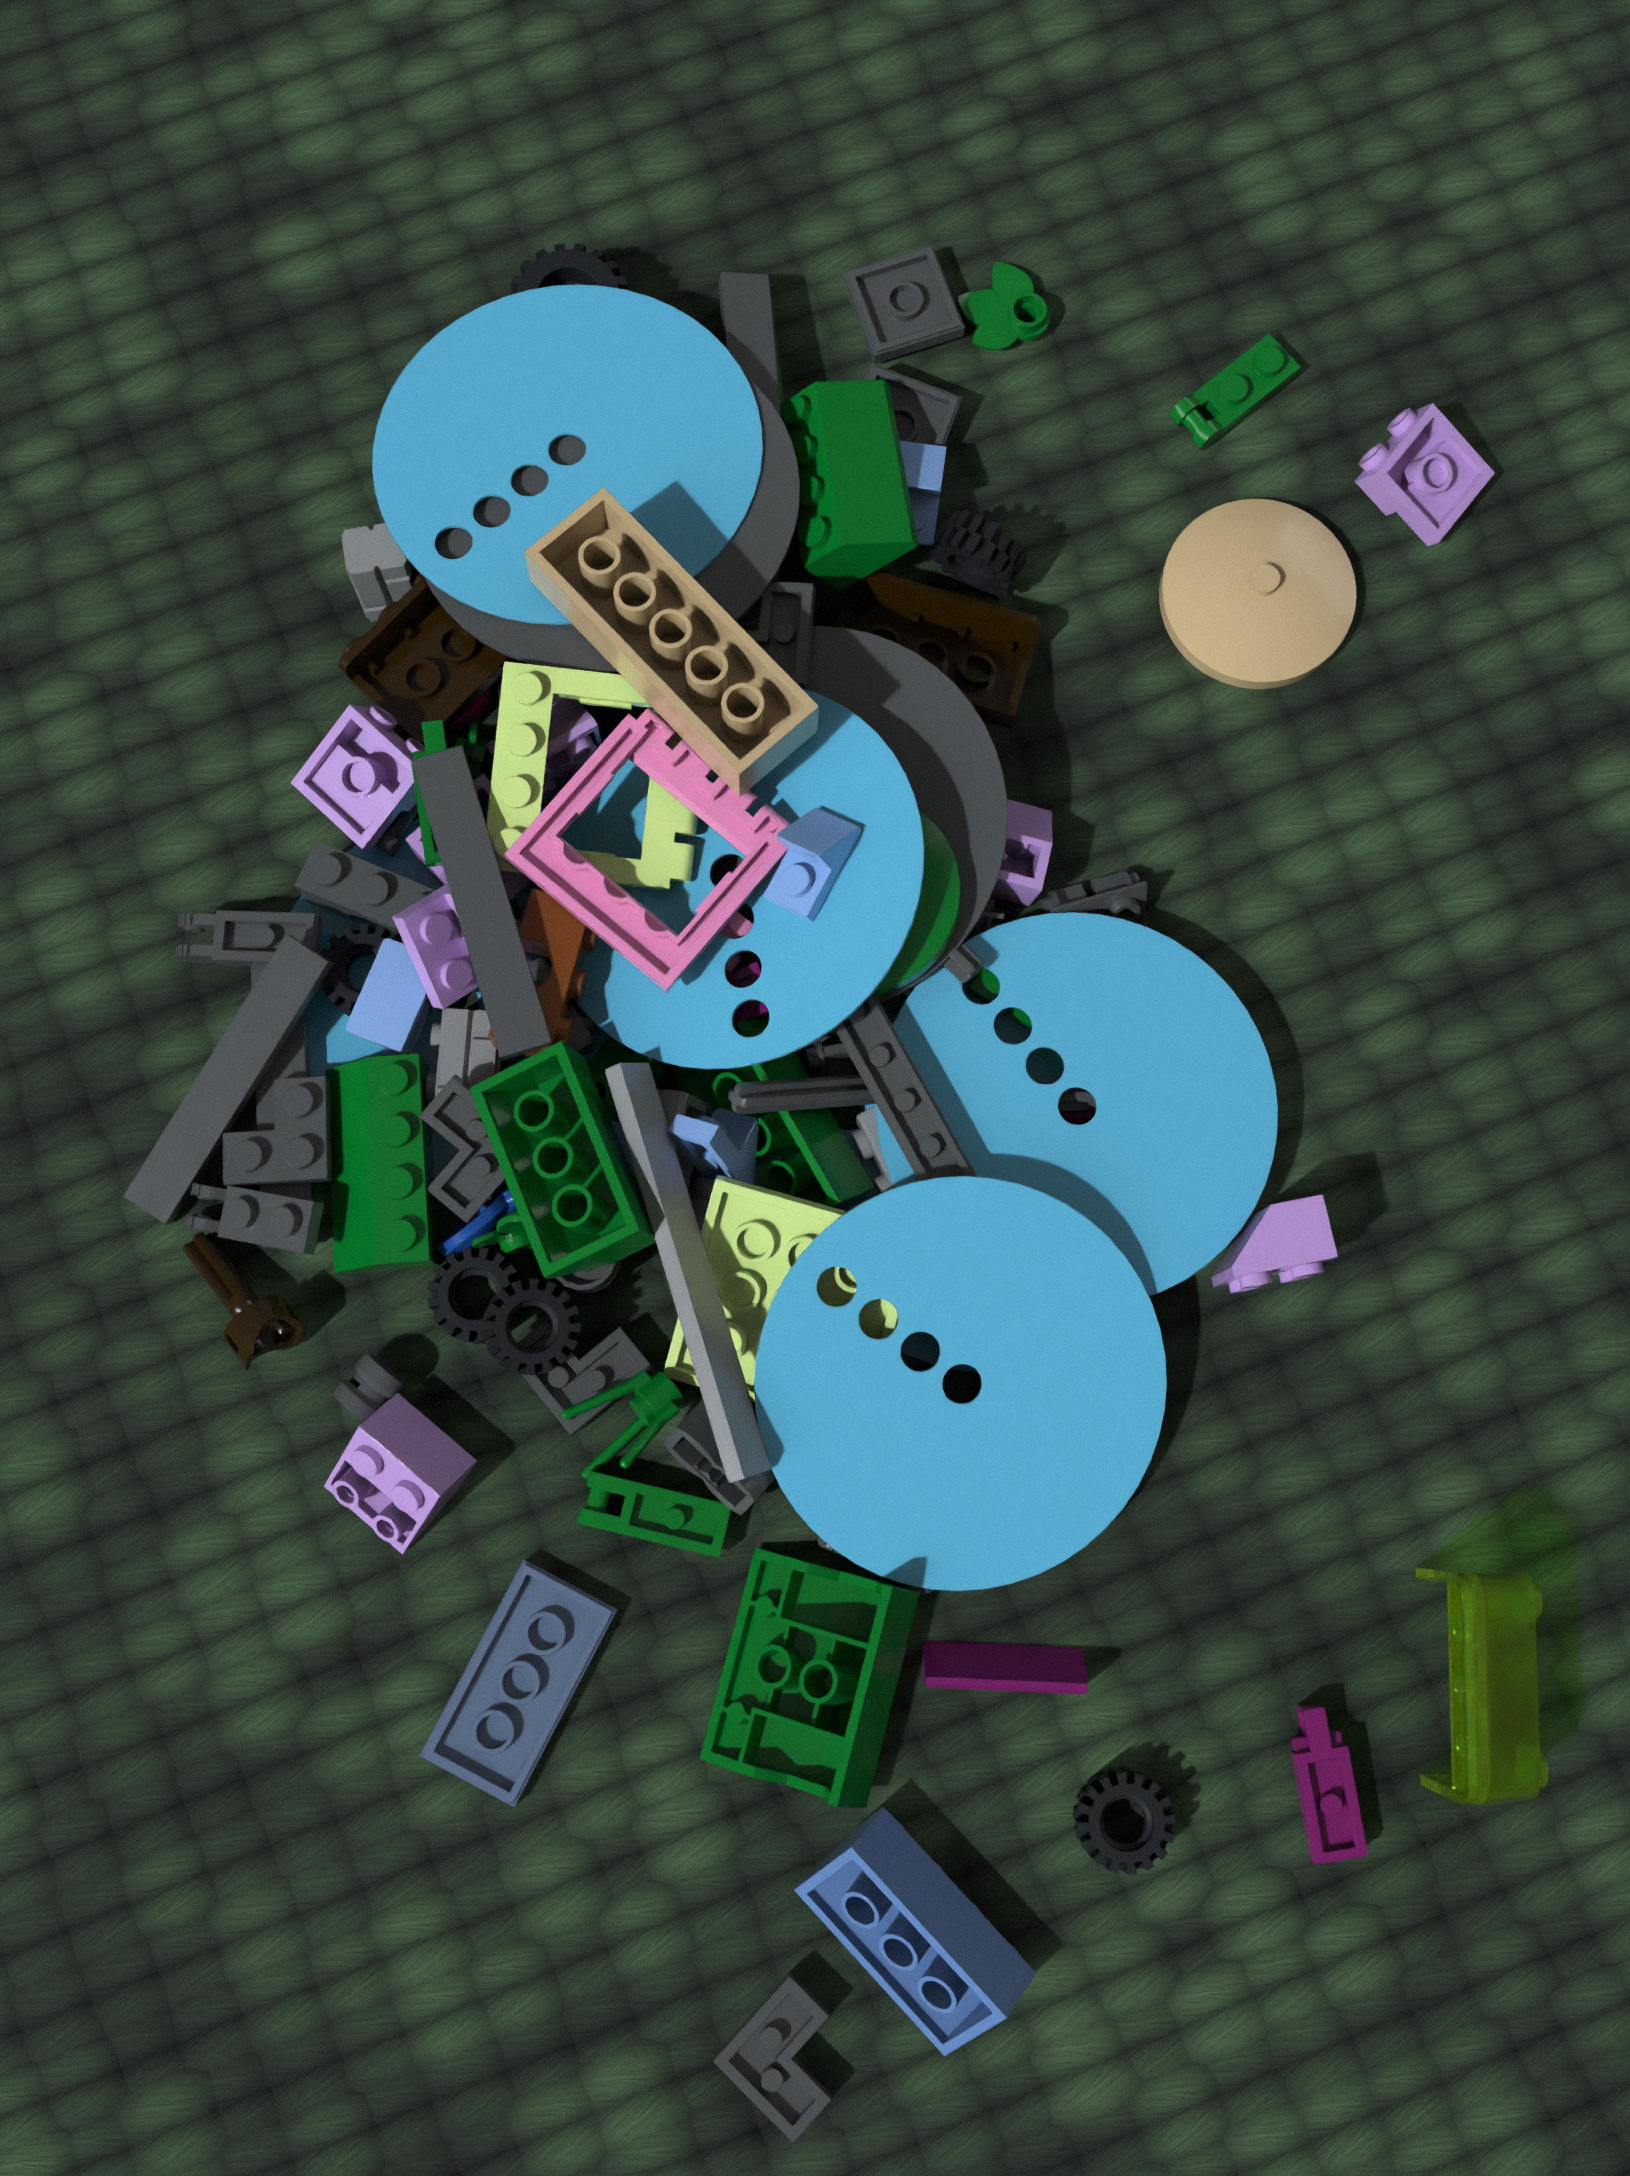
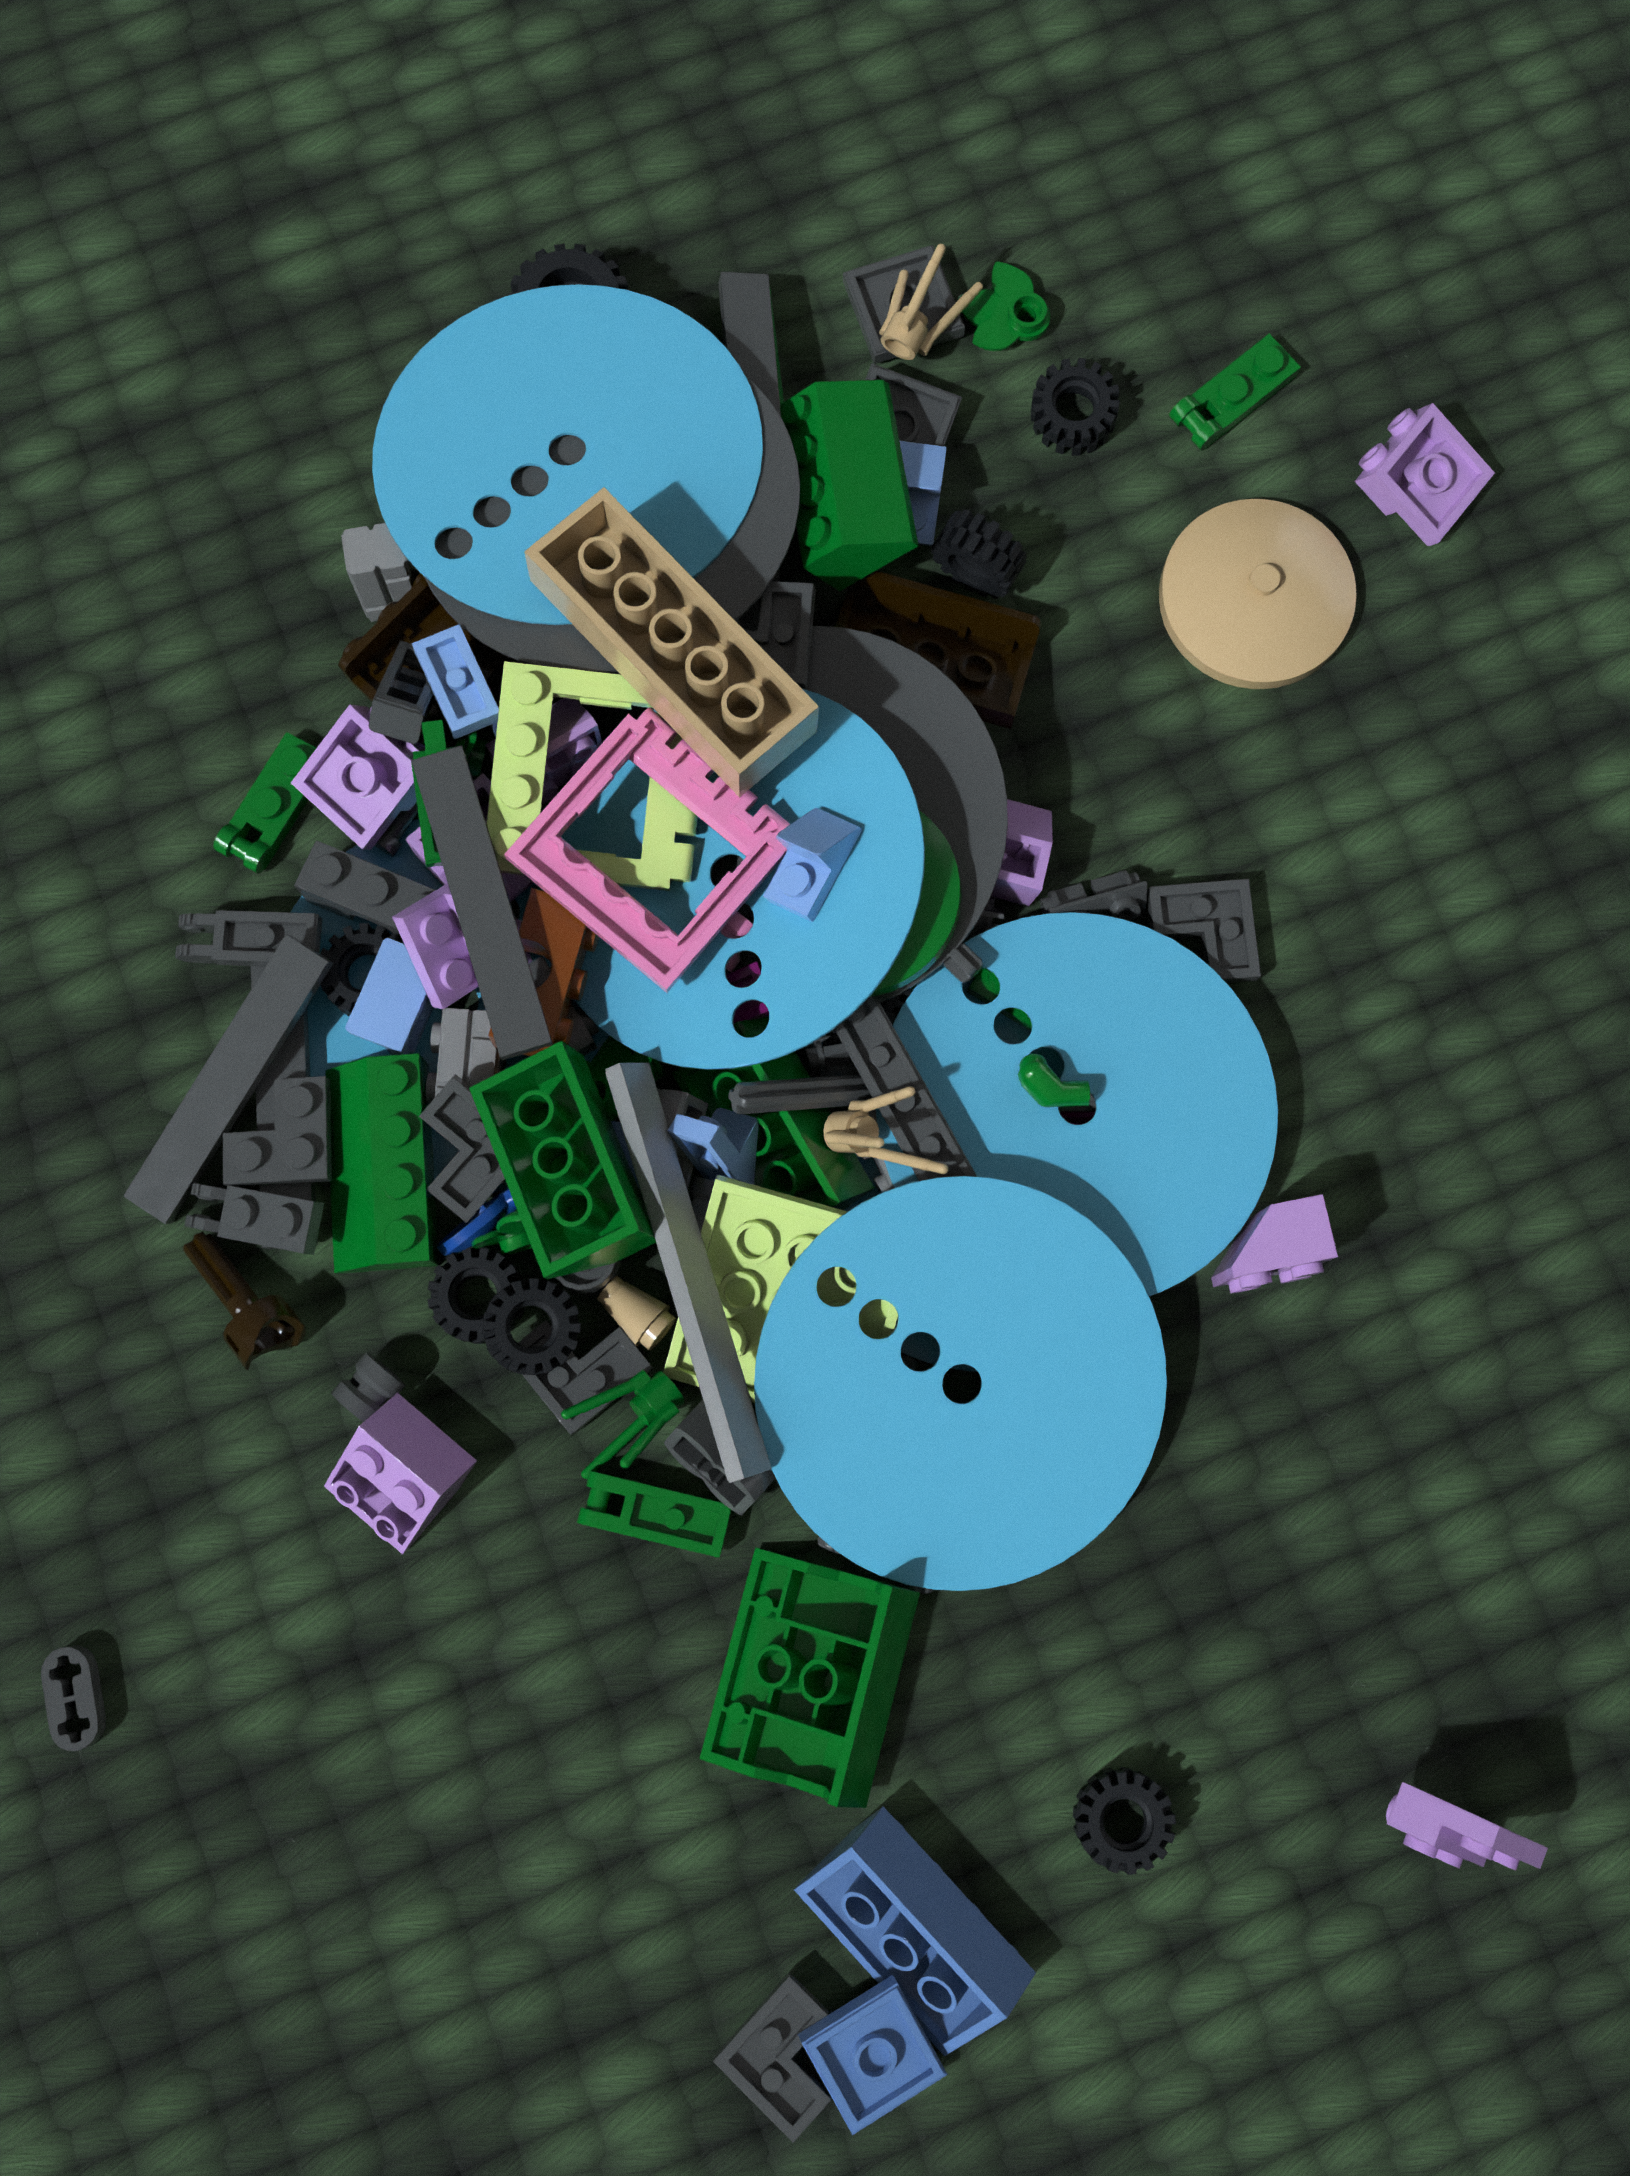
sand blue tile [420,1559,618,1807] -> none
magenta slope [922,1641,1088,1694] -> none
magenta hinge [1290,1703,1368,1865] -> none
clear neon green windscreen [1416,1567,1548,1805] -> none
none -> dark grey beam [41,1645,106,1751]
none -> green plate [213,732,316,874]
none -> dark grey slope [368,641,435,744]
none -> light blue panel [412,624,499,740]
none -> tan cone [597,1276,676,1351]
none -> medium blue tile [798,1975,948,2135]
none -> tan plant [823,1086,948,1174]
none -> tan plant [879,244,983,360]
none -> green arm [1018,1054,1090,1107]
none -> black tyre [1031,358,1120,456]
none -> dark grey plate [1147,879,1261,983]
none -> lavender plate [1386,1782,1548,1871]

